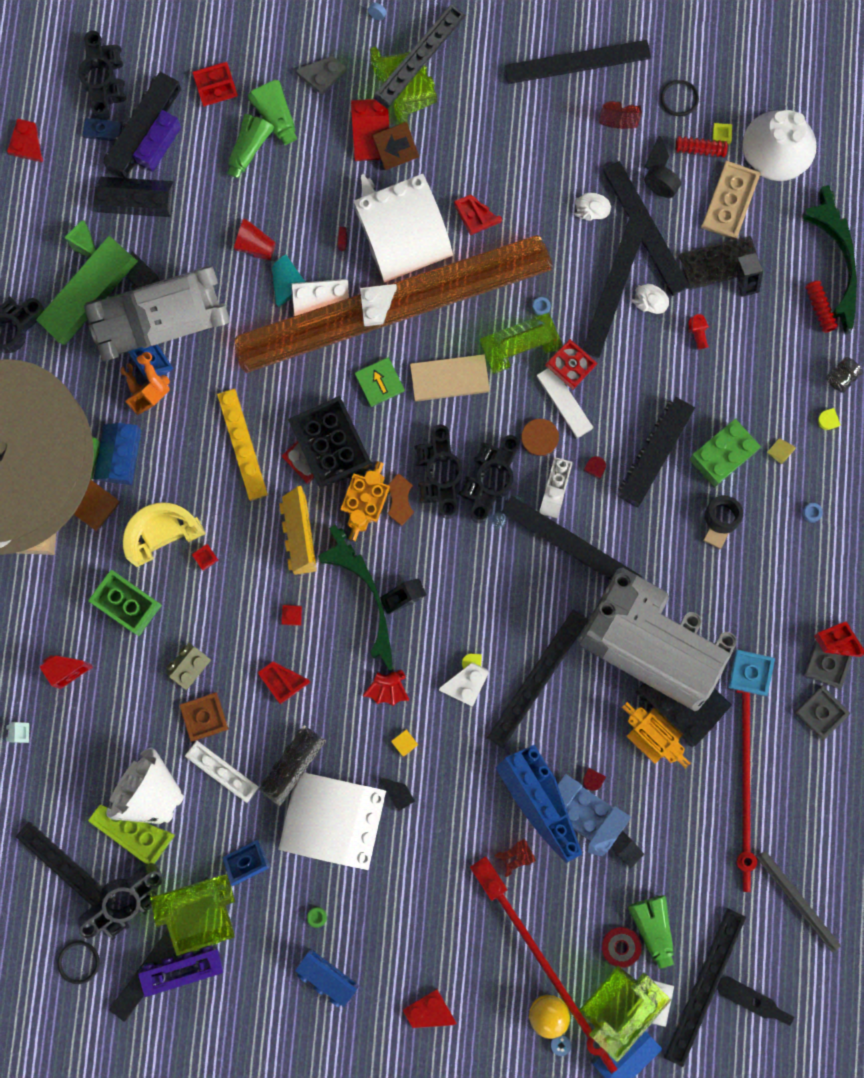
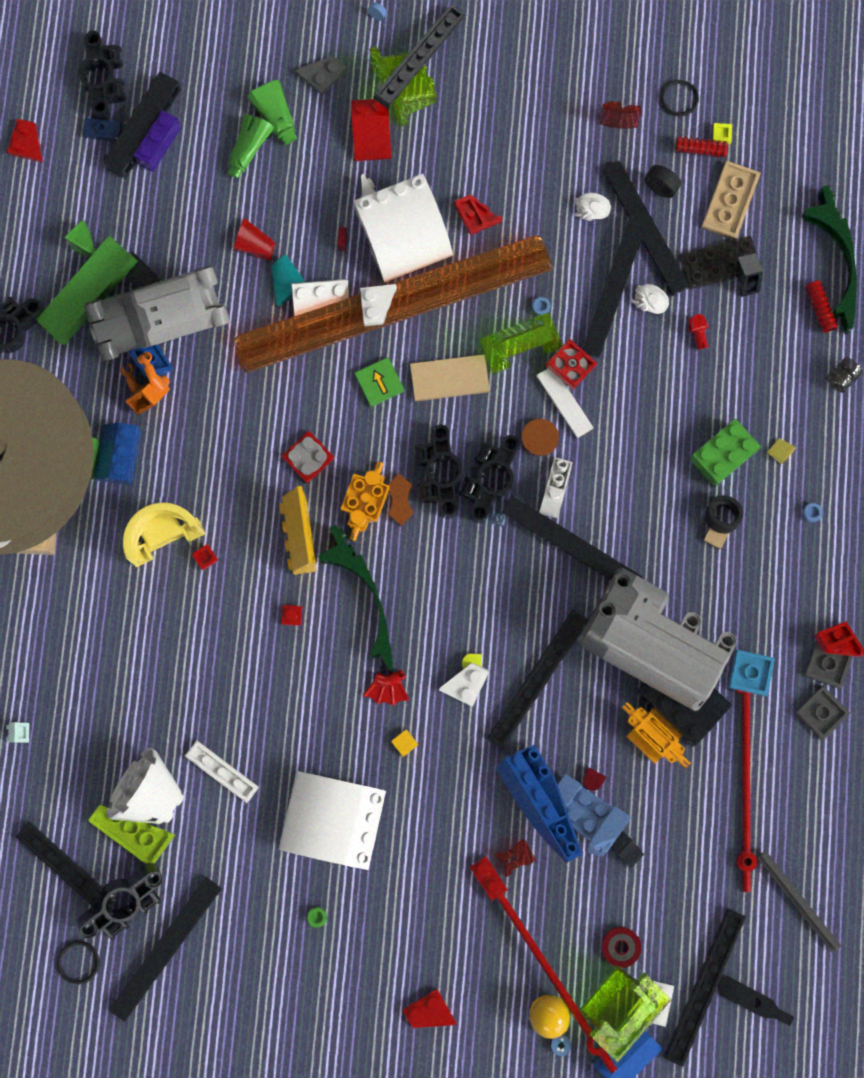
red slope [39,655,93,689] -> none
dark orange tile [74,479,120,532] -> none
bright green brick [88,569,162,636] -> none
black slope [93,176,175,217] -> none
dark purple brick [138,945,224,997] -> none
clear neon green windscreen [150,874,235,956] -> none
olive bracket [165,642,211,690] -> none
dark orange tile [180,692,229,742] -> none
red slope [192,62,238,107] -> none
yellow plate [217,389,268,501] -> none
blue slope [222,840,271,886] -> none
red wing [258,661,311,705] -> none
clear smoke tile [259,725,326,806] -> none
black slope [288,396,373,488] -> none
blue slope [295,949,359,1007] -> none
reddish brown tile [372,122,419,171] -> none
black slope [380,578,427,615] -> none
black tile [380,778,416,812] -> none
black tile [505,40,651,84] -> none
dark red tile [583,456,606,479] -> none
black brick [618,397,696,508] -> none
bright green piece [627,895,674,969] -> none
black tile [645,136,669,170] -> none
white cone [742,110,816,181] -> none
neon yellow tile [818,408,841,430] -> none

